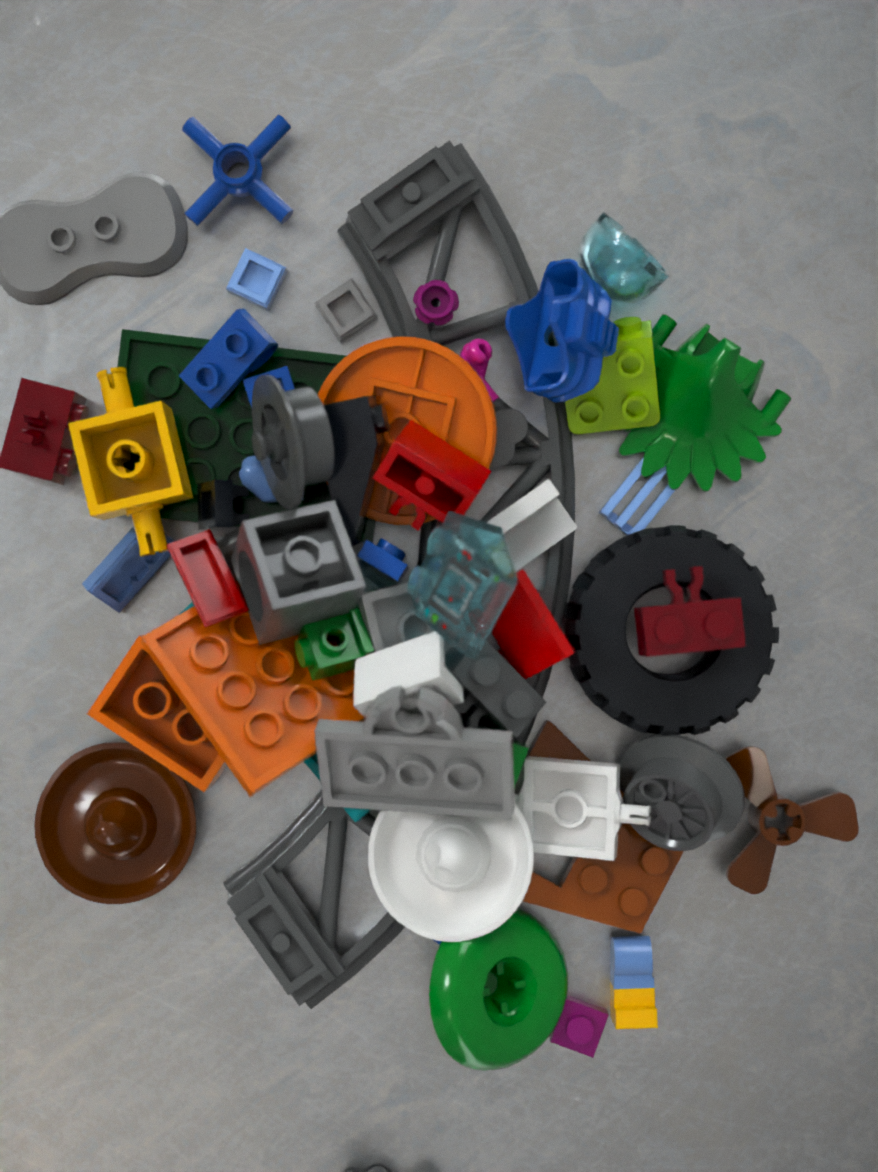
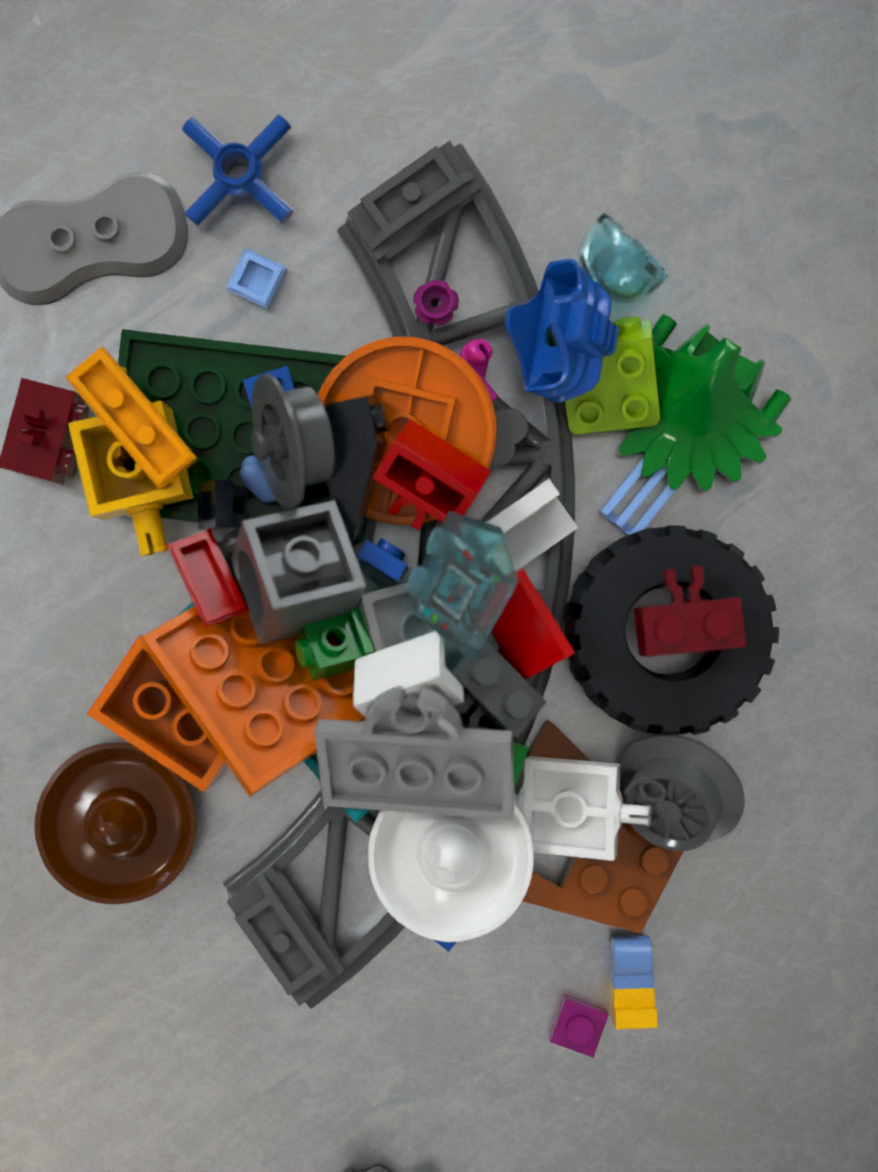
medium blue plate [82,526,175,613] -> none
blue plate [179,308,279,409] -> none
light grey tile [315,278,378,343] -> none
green hat [429,907,569,1071] -> none
reddish brown piece [724,746,859,894] -> none
none -> light orange tile [65,346,198,490]

